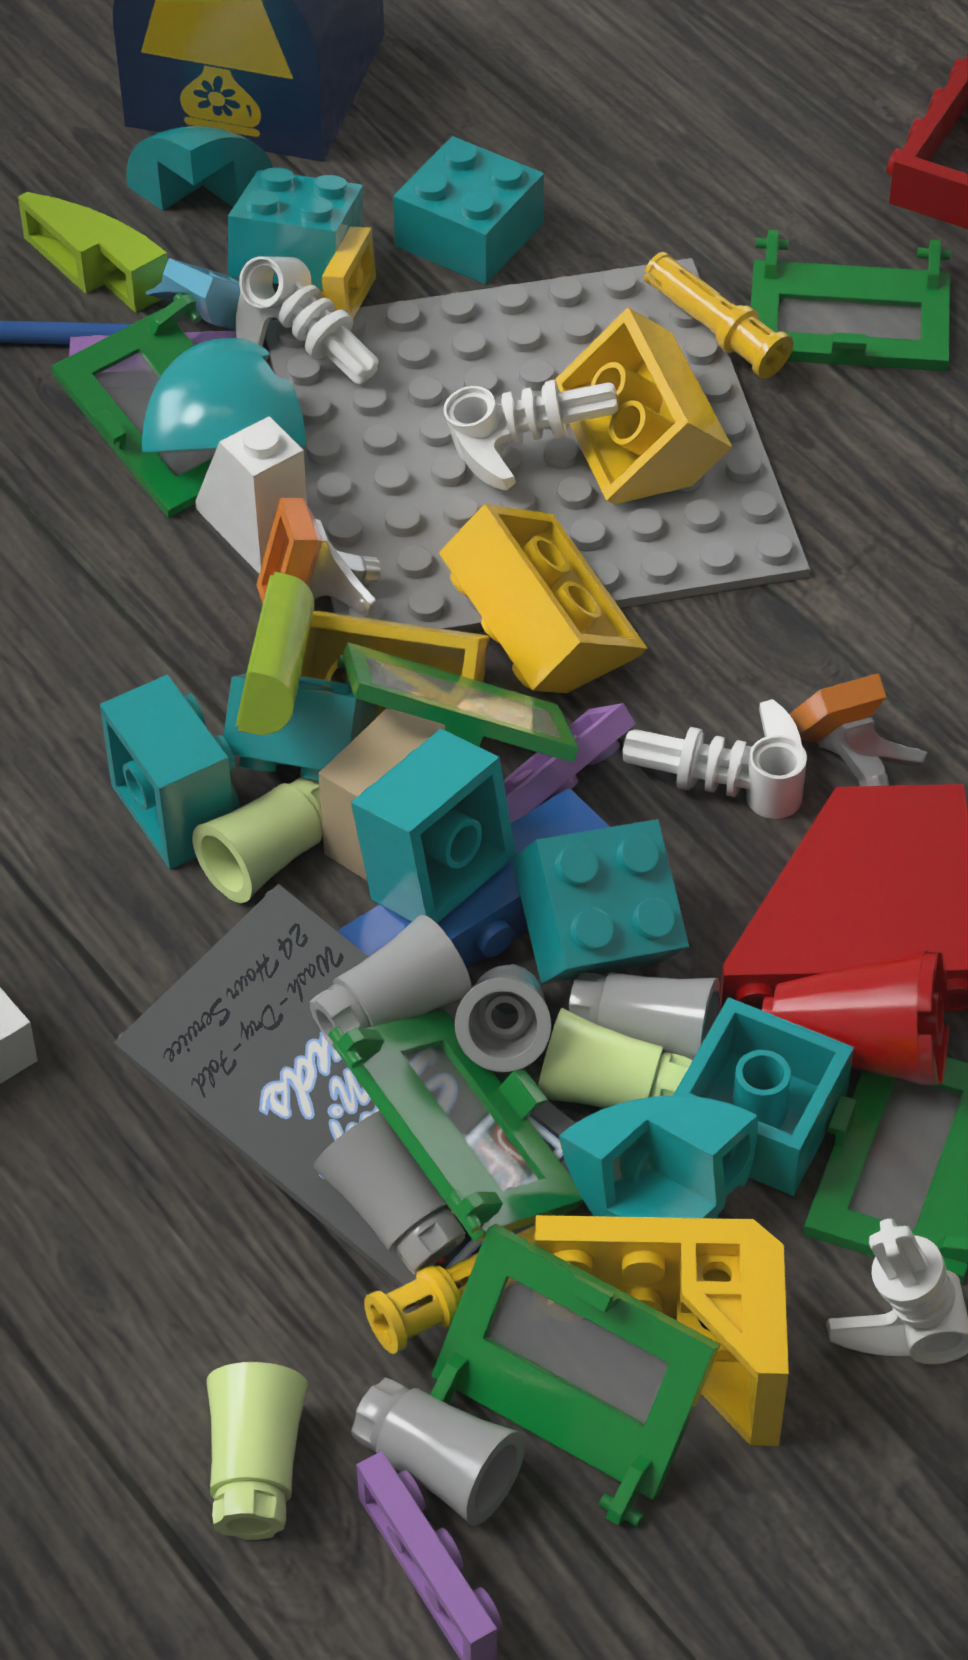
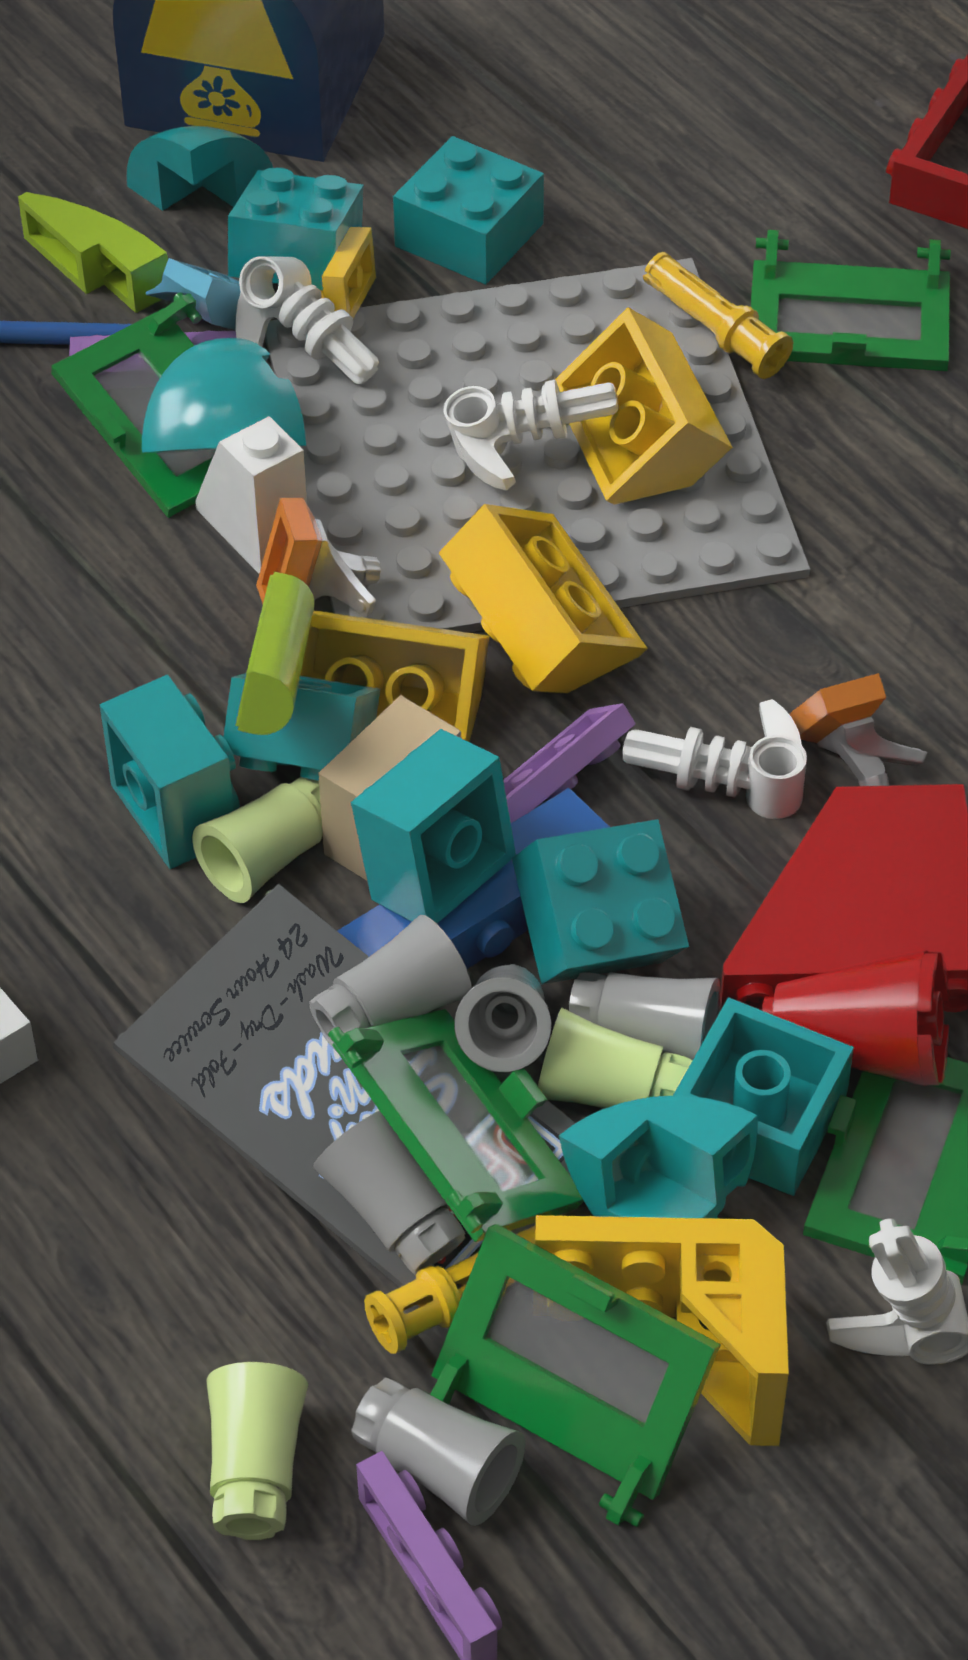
green piece [337,642,579,763] -> none

